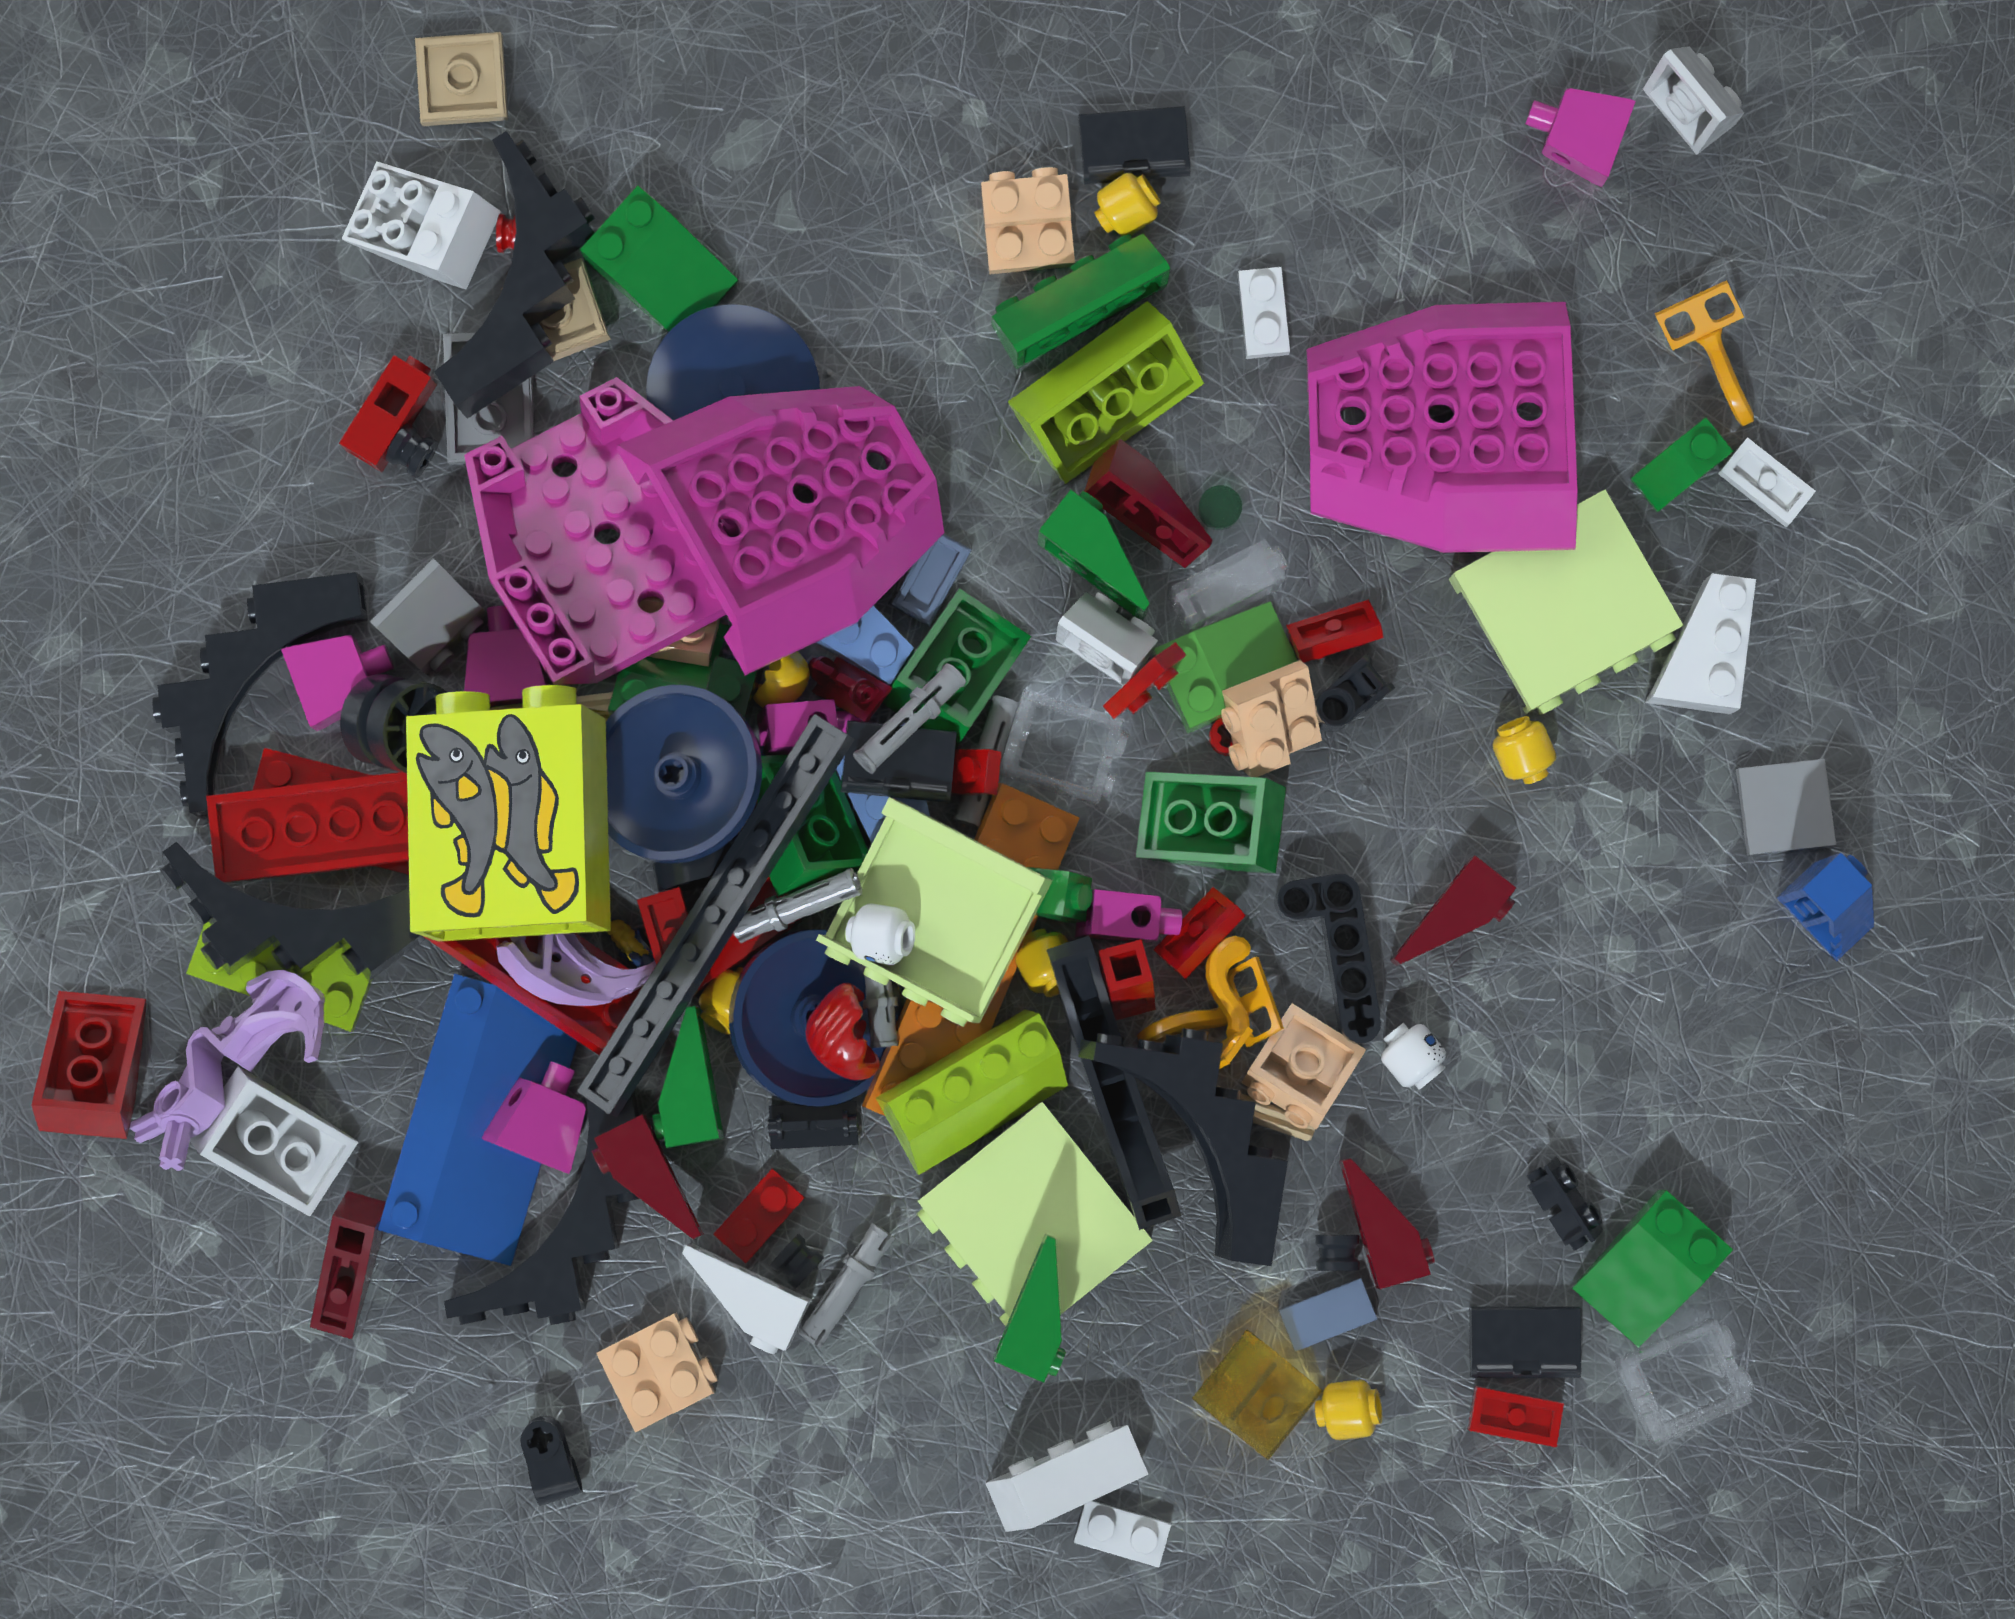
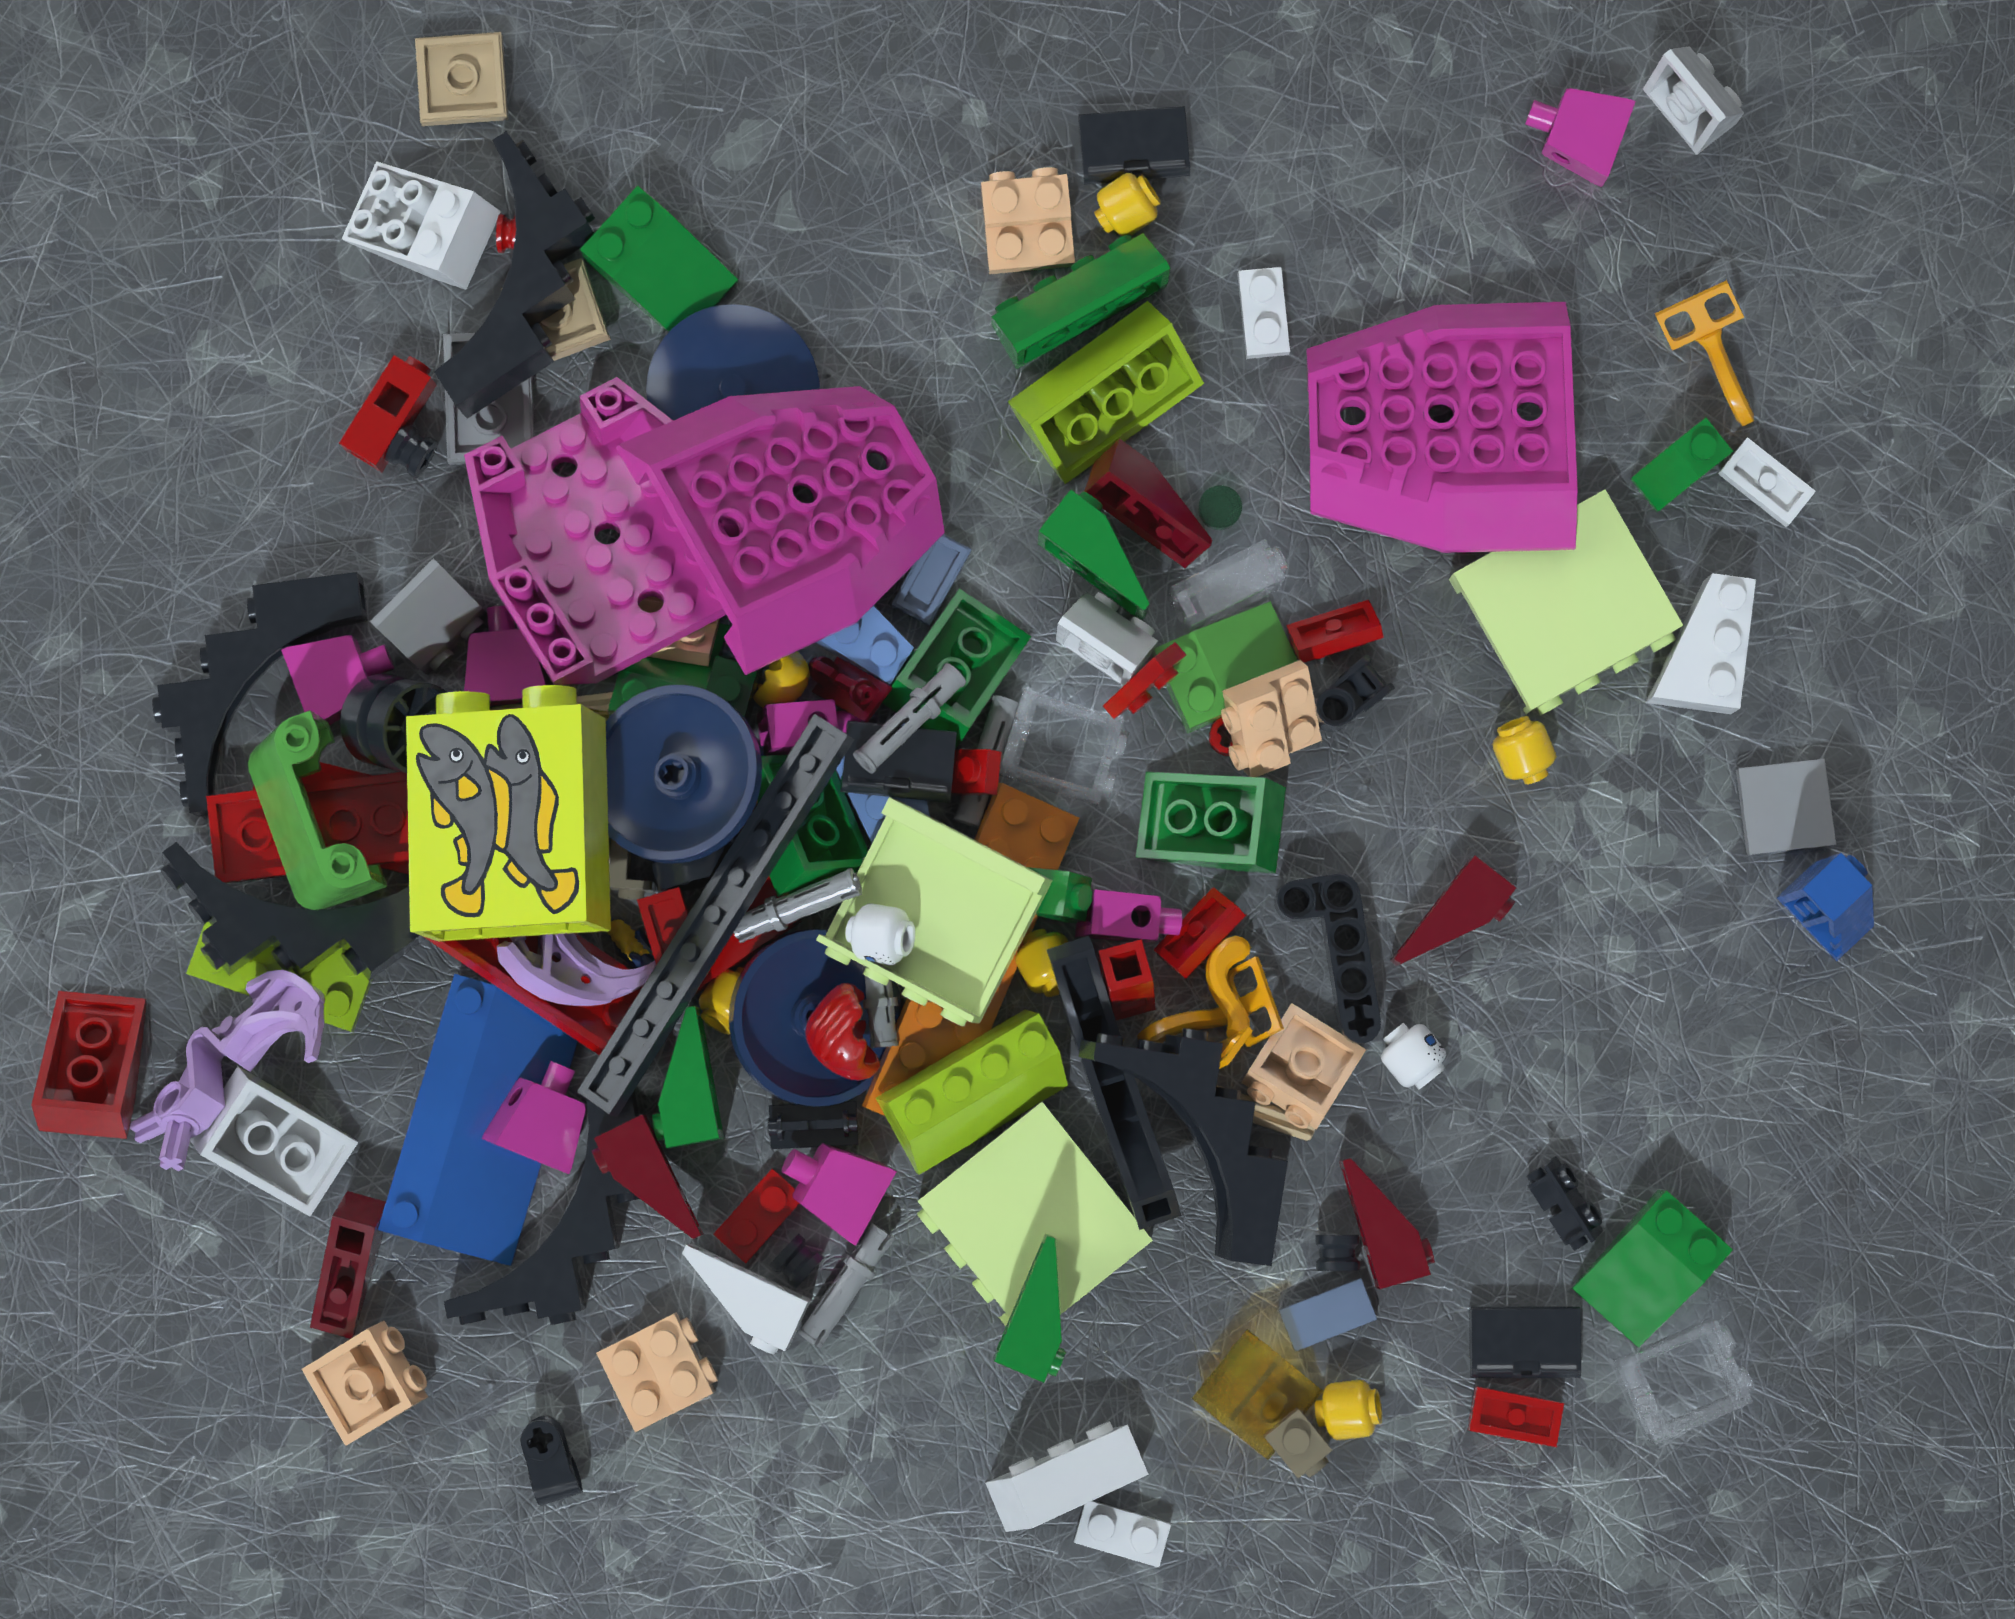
none -> bright green windscreen [248,710,388,910]
none -> light nougat plate [302,1321,428,1446]
none -> dark tan bracket [609,839,656,900]
none -> dark pink torso [782,1143,896,1246]
none -> dark tan bracket [1263,1407,1333,1479]

